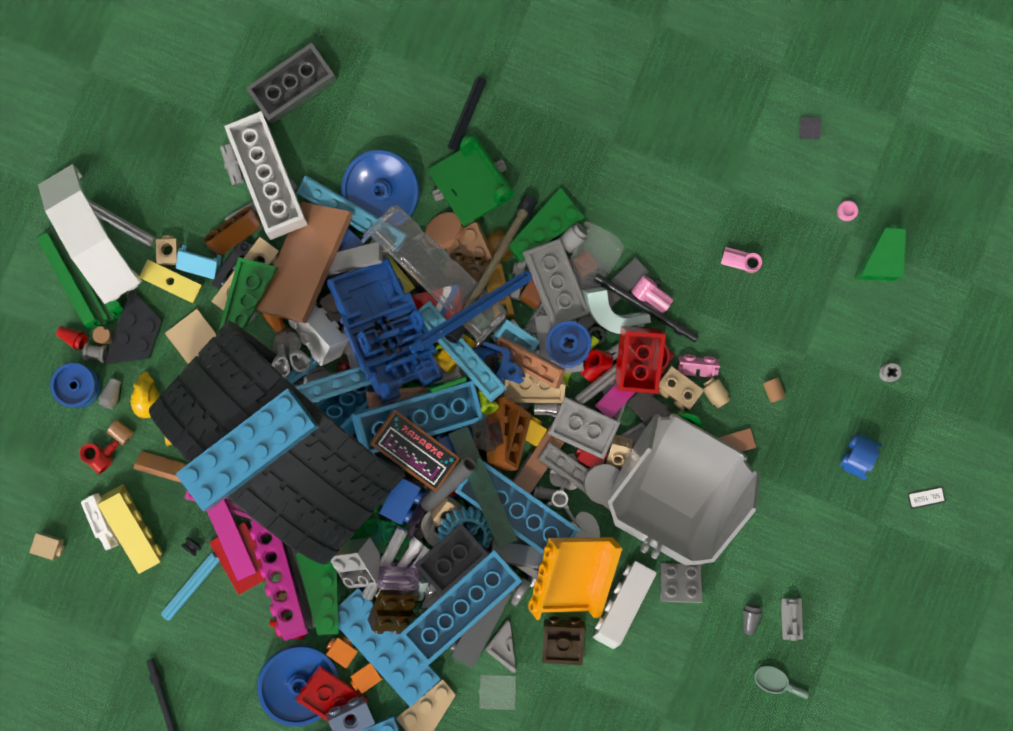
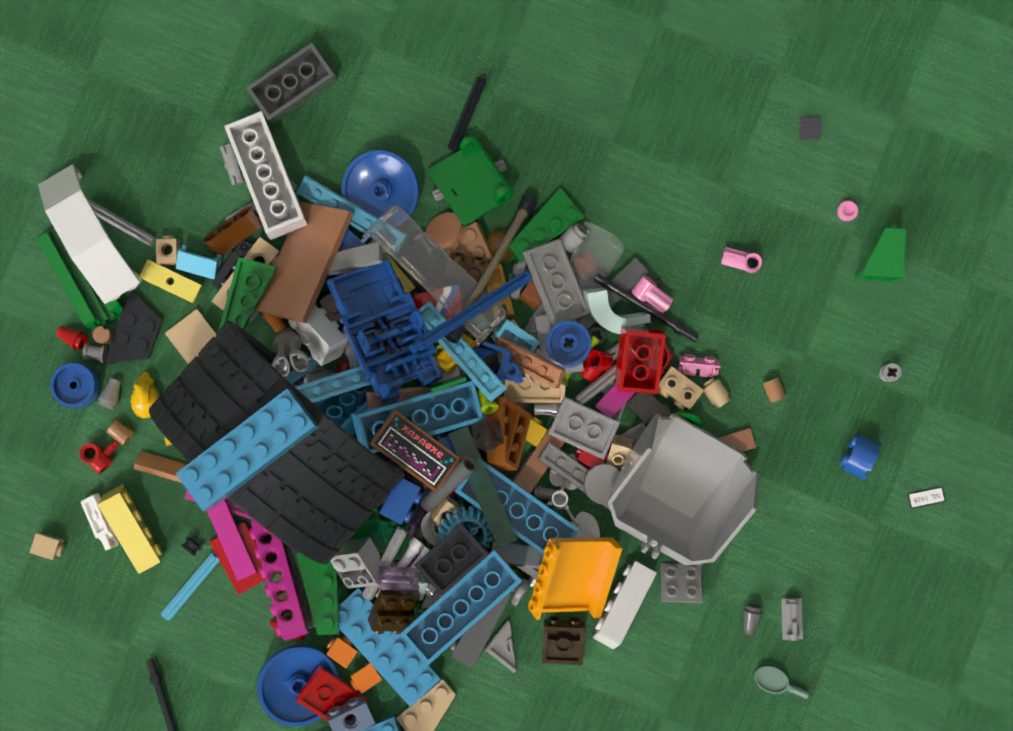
clear piece [478,674,517,710] -> none

